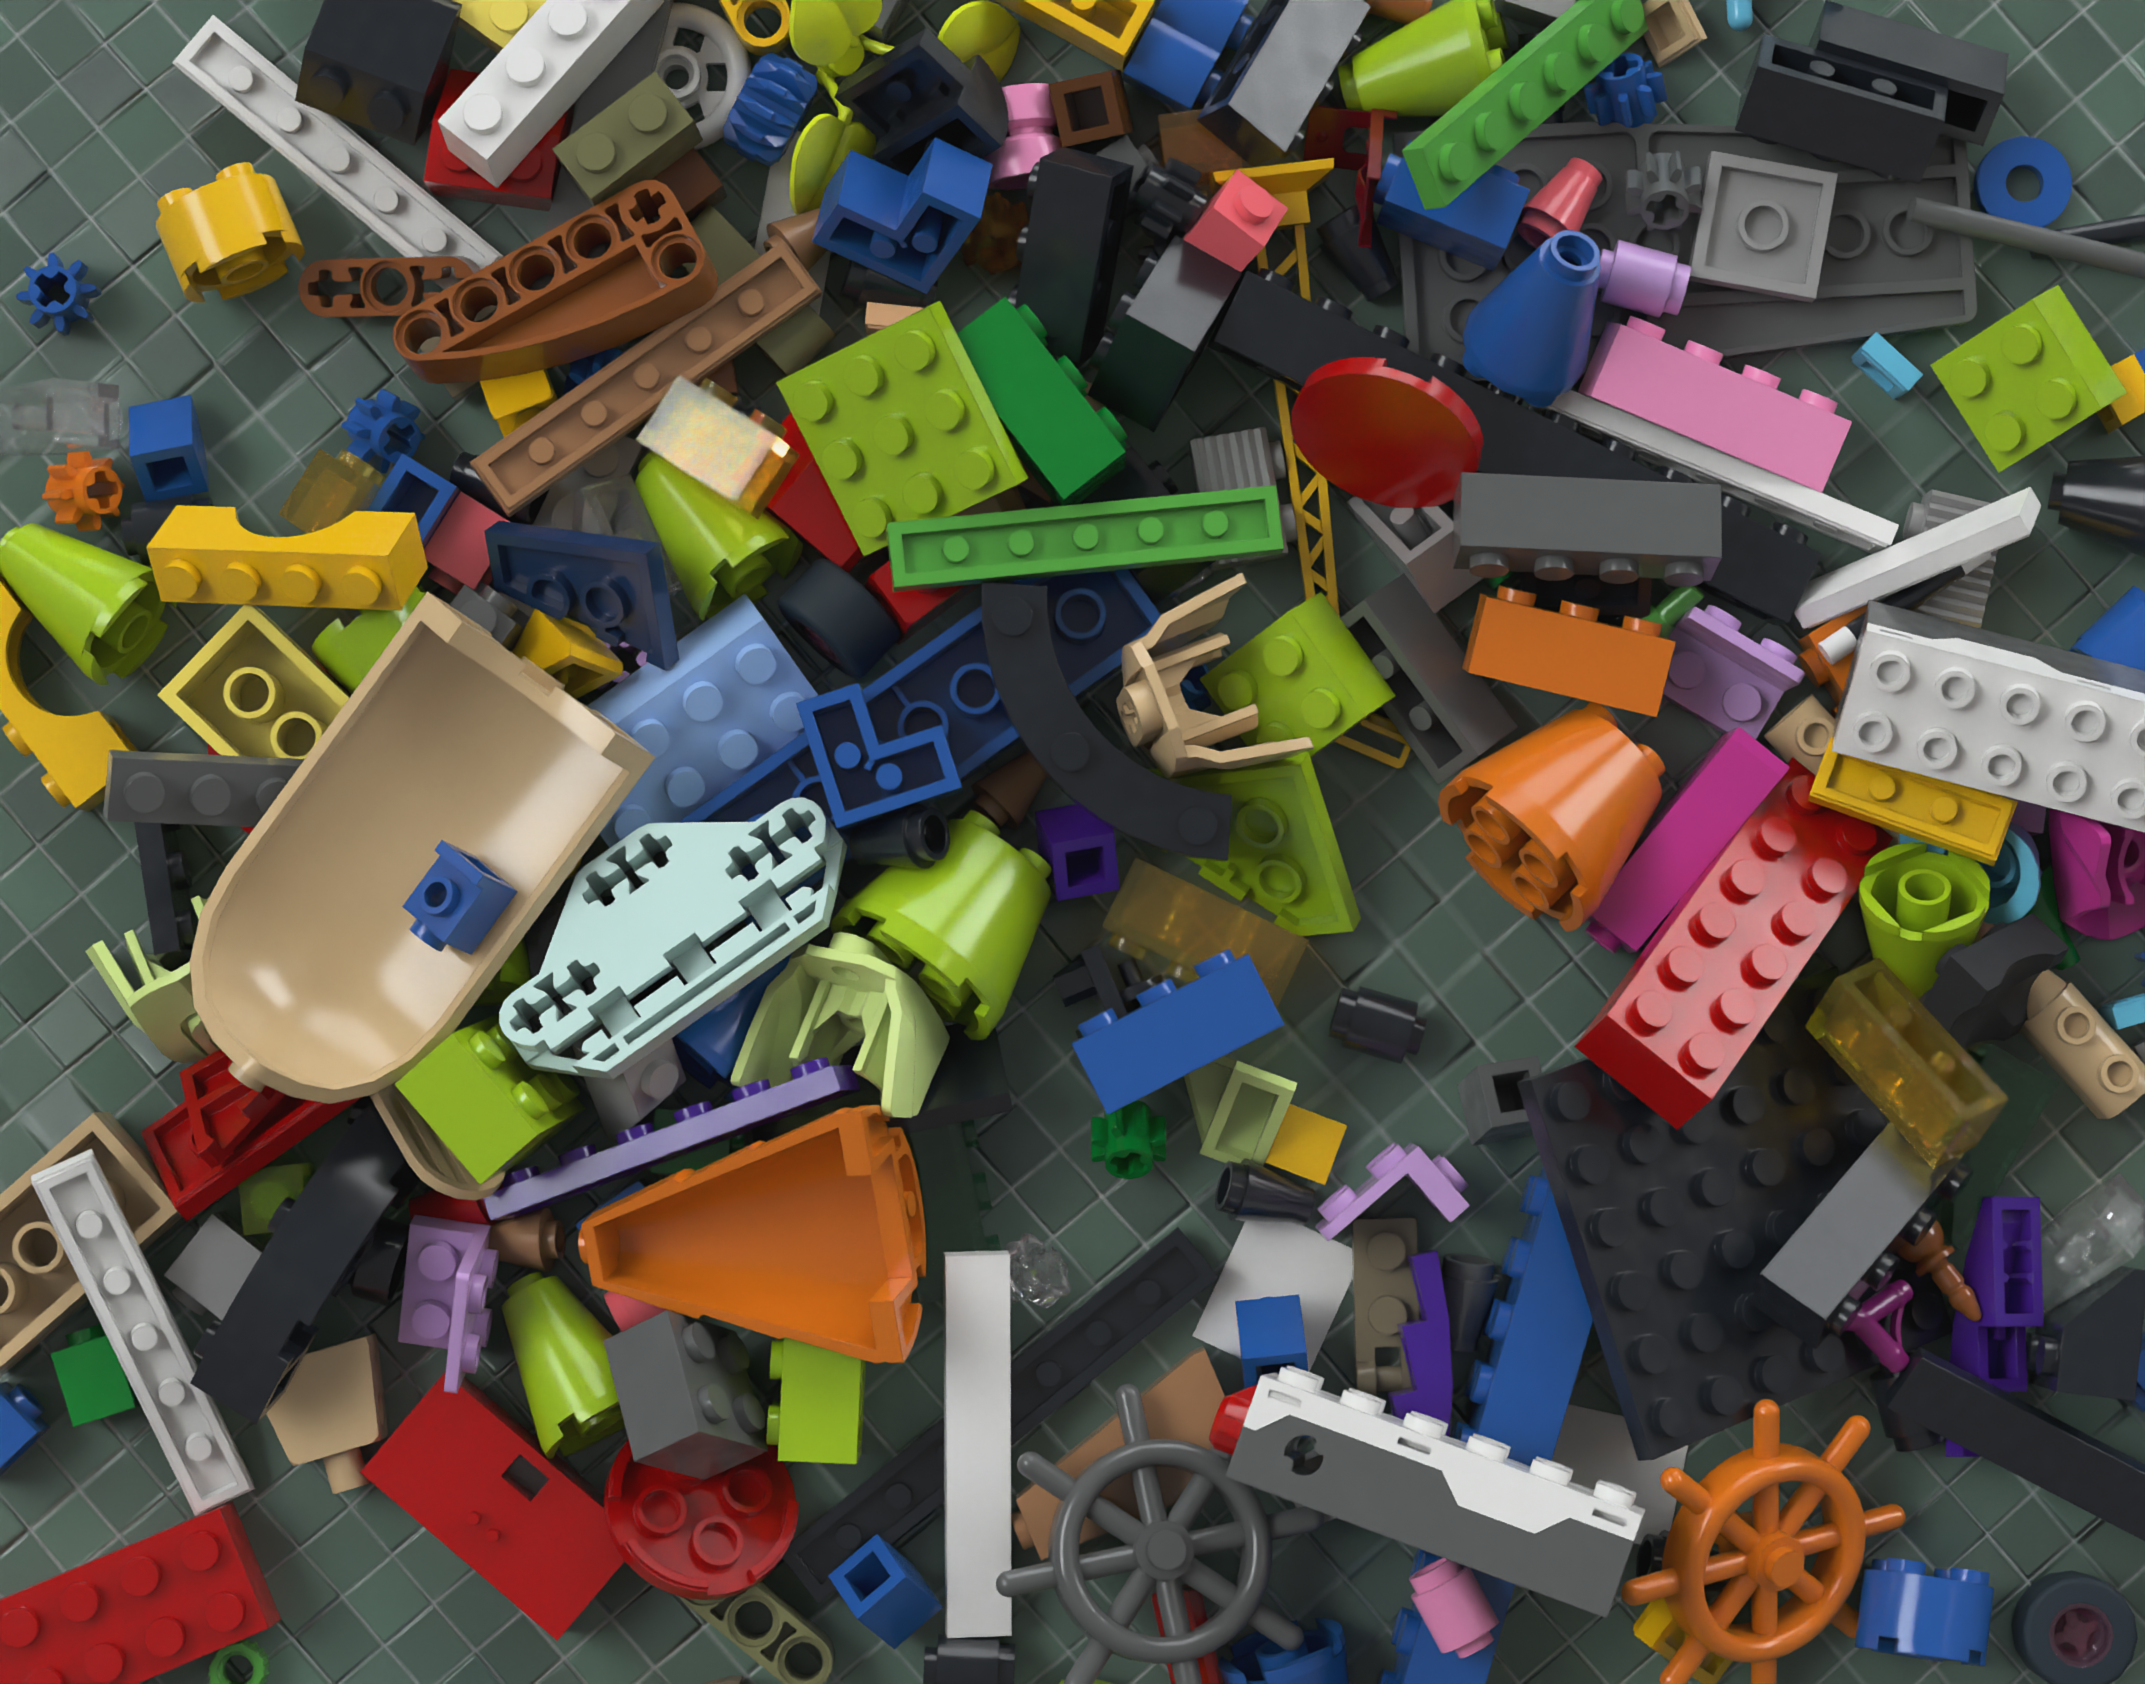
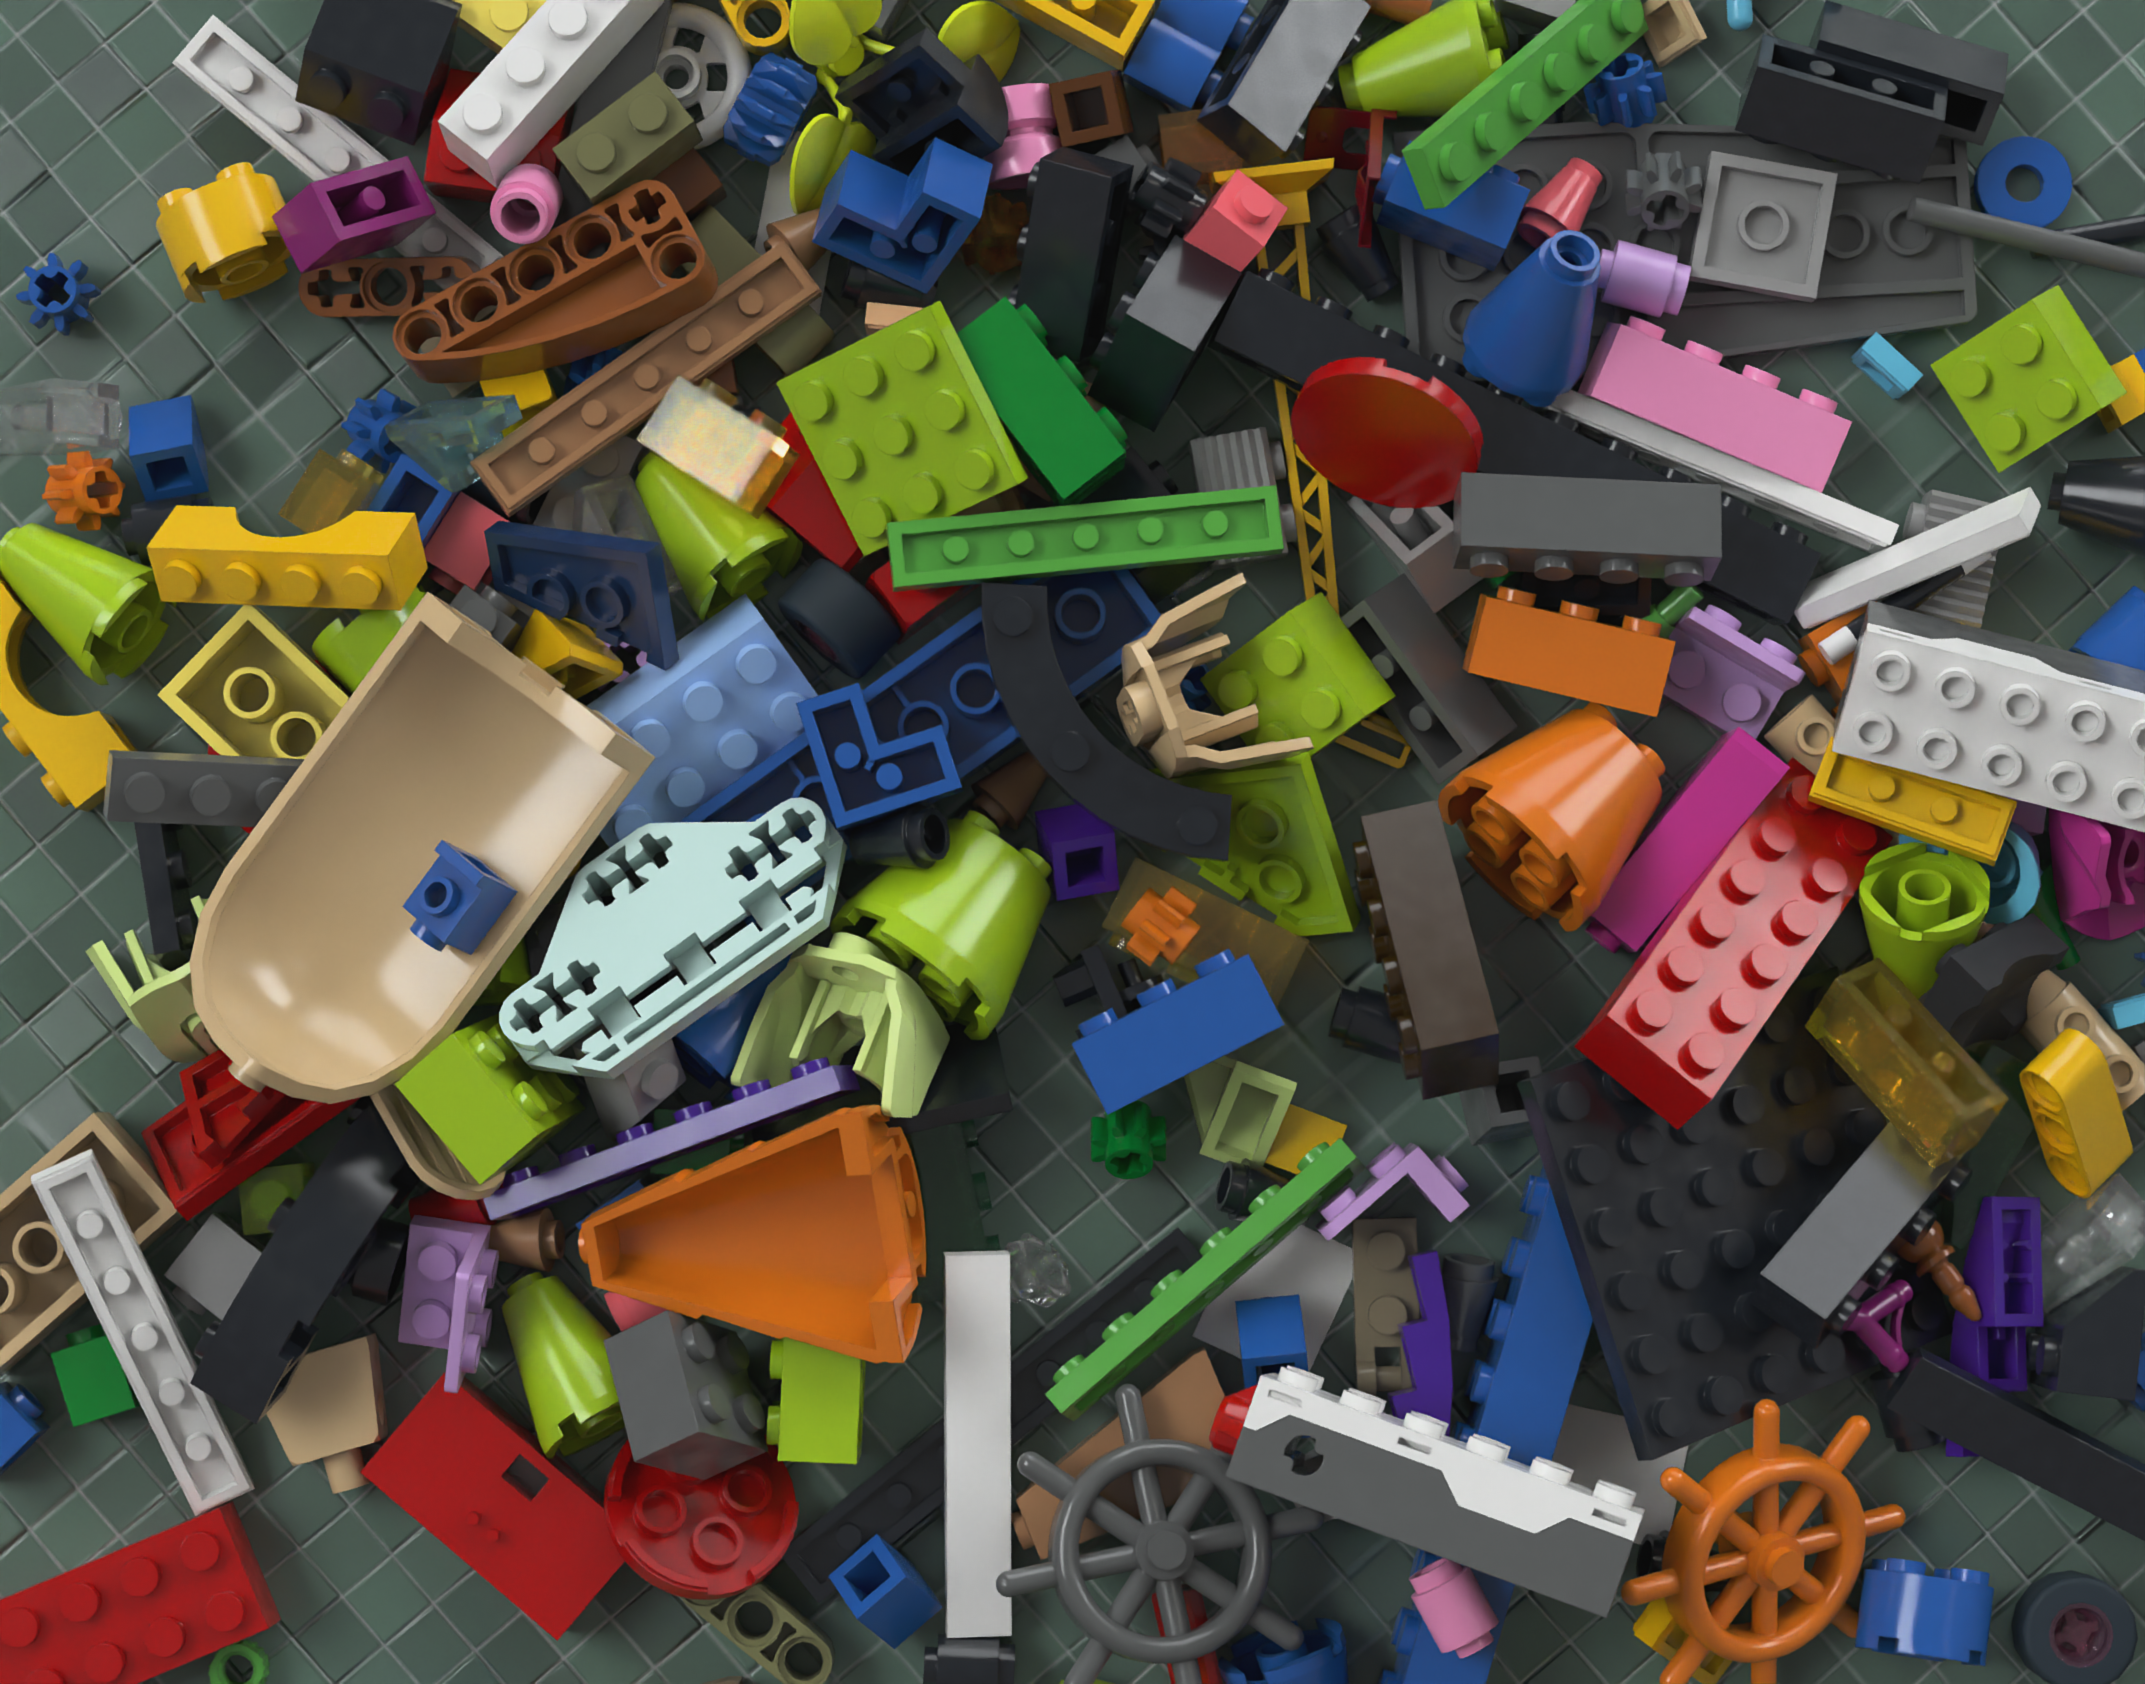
none -> magenta brick [272,156,436,274]
none -> clear light blue slope [384,394,523,492]
none -> bright pink brick [490,164,563,244]
none -> bright green plate [1045,1138,1366,1421]
none -> orange gear [1121,886,1202,967]
none -> dark brown brick [1352,800,1499,1100]
none -> yellow beam [2019,1028,2133,1198]

